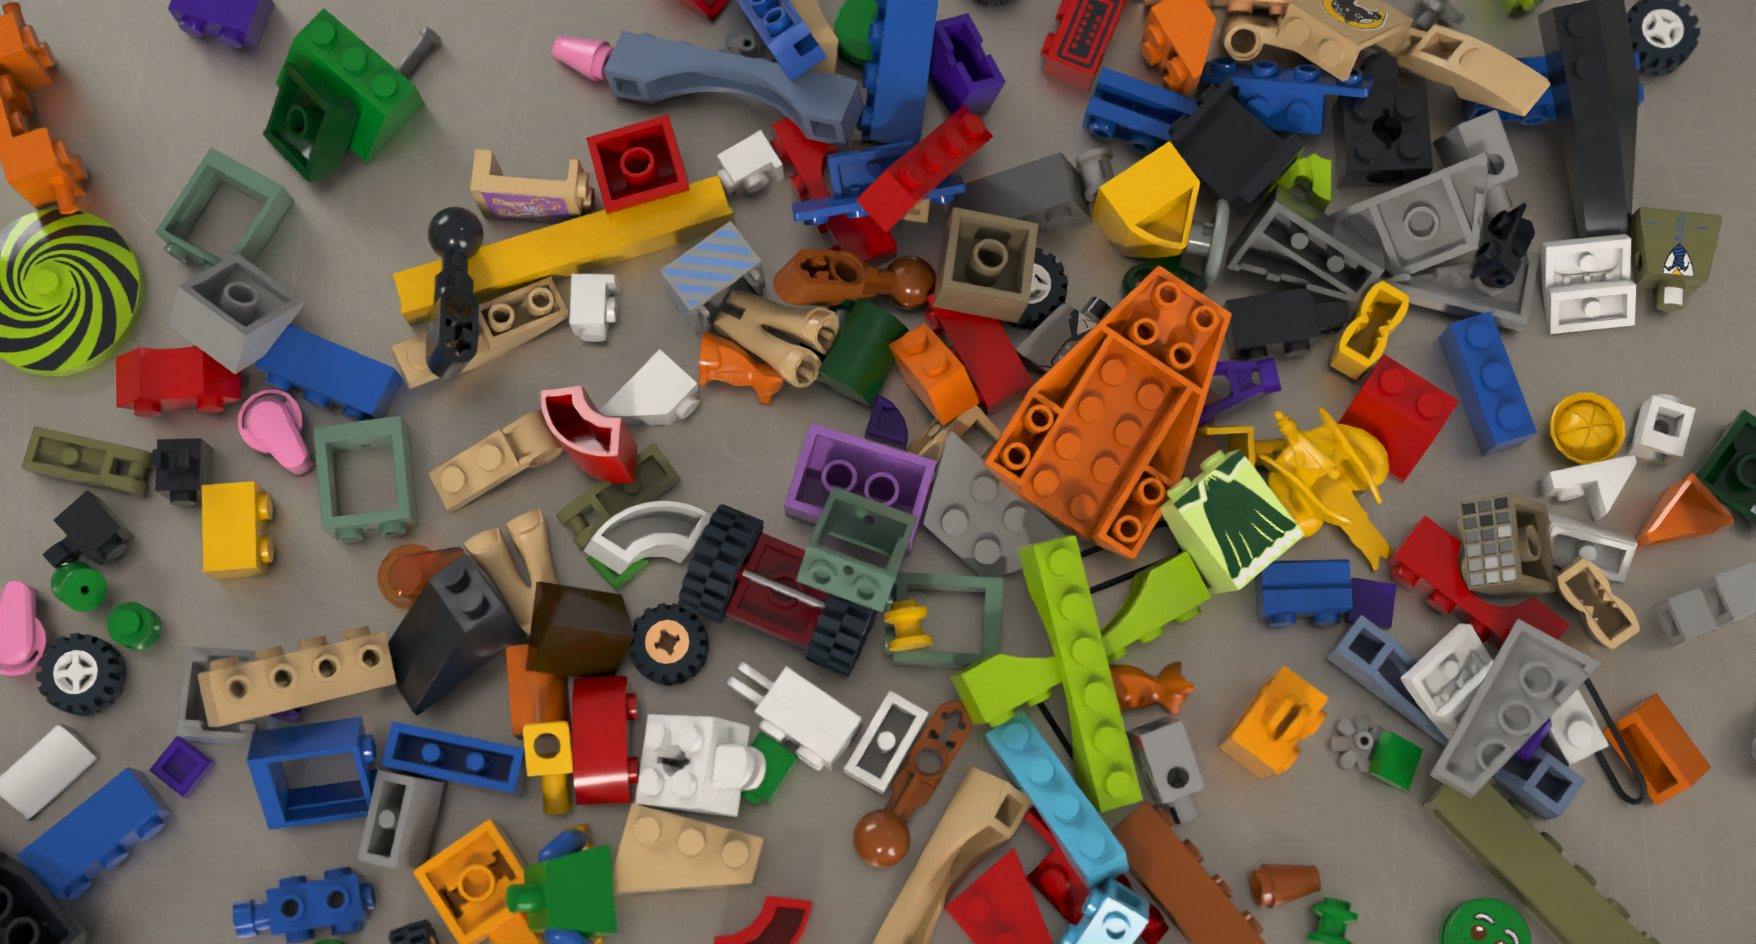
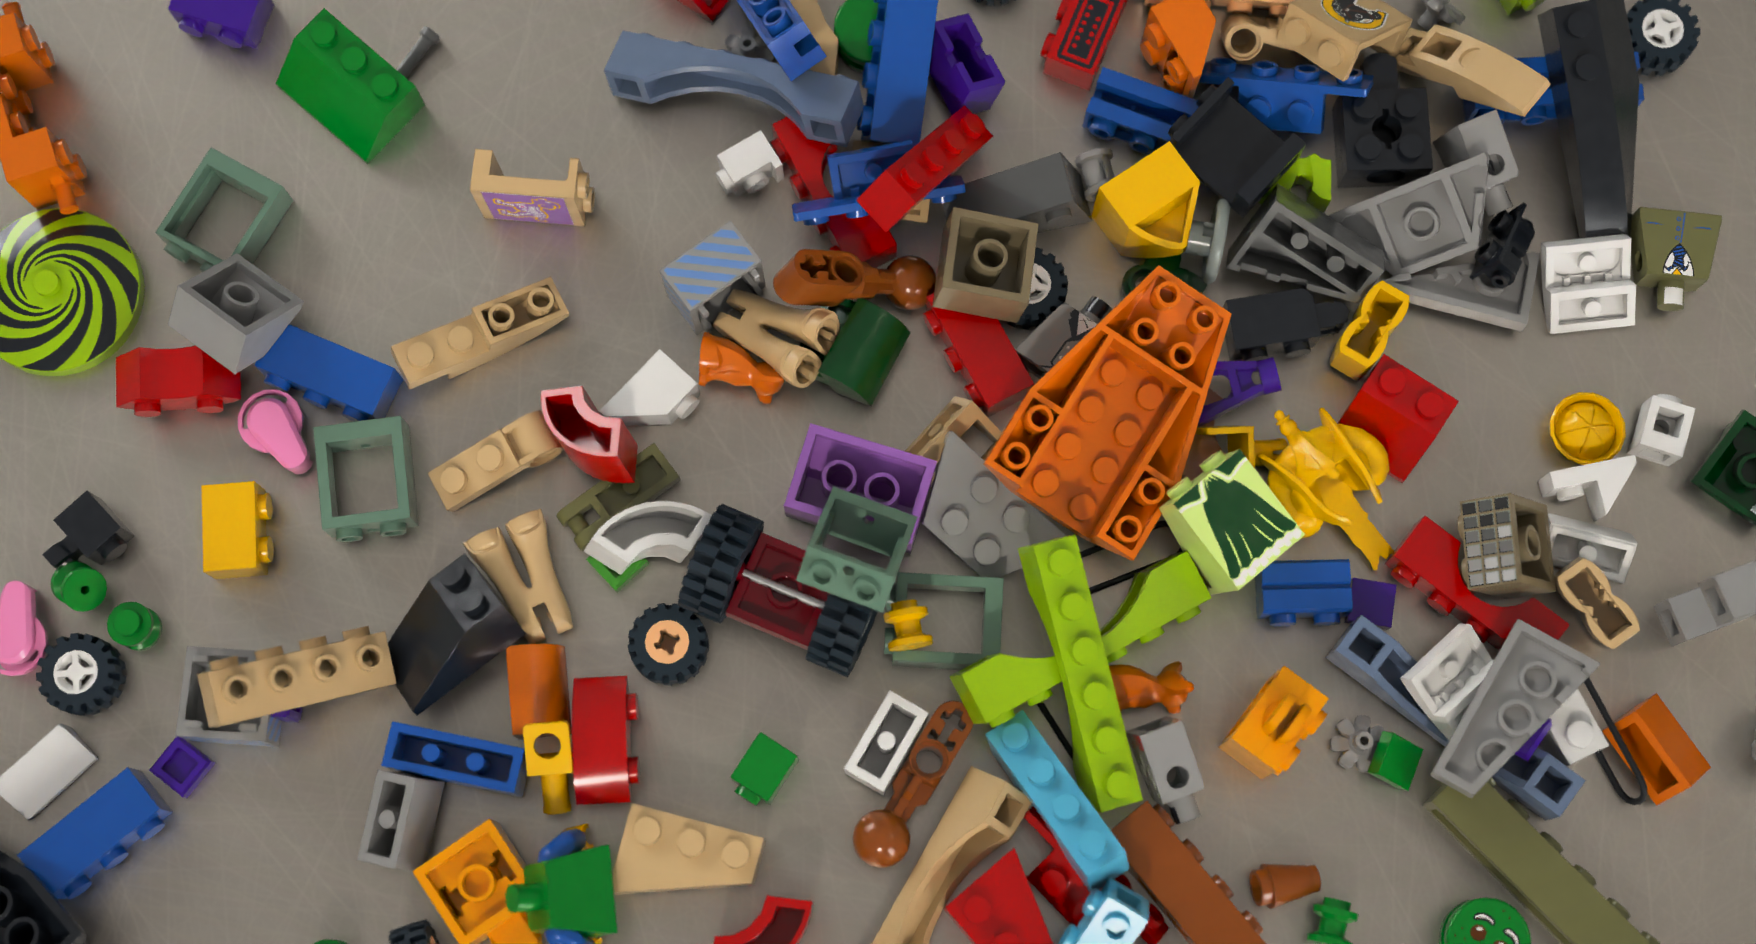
olive plate [21,426,152,497] -> none
black brick [152,438,213,506] -> none
blue brick [233,867,376,944] -> none
blue window [247,717,383,830] -> none
dark green slope [262,63,357,182] -> none
clear orange piece [378,544,471,610] -> none
yellow tile [393,175,736,326] -> none
black beam [426,207,484,379] -> none
dark brown slope [526,581,634,678] -> none
bright pink cone [552,35,614,82] -> none
white brick [569,274,619,342] -> none
red slope [586,114,690,214] -> none
white brick [635,714,766,817] -> none
white brick [726,662,862,772] -> none
dark purple tile [865,394,908,450] -> none
orange brick [889,323,980,425] -> none
blue brick [1438,311,1537,457] -> none
orange slope [1635,472,1735,549] -> none

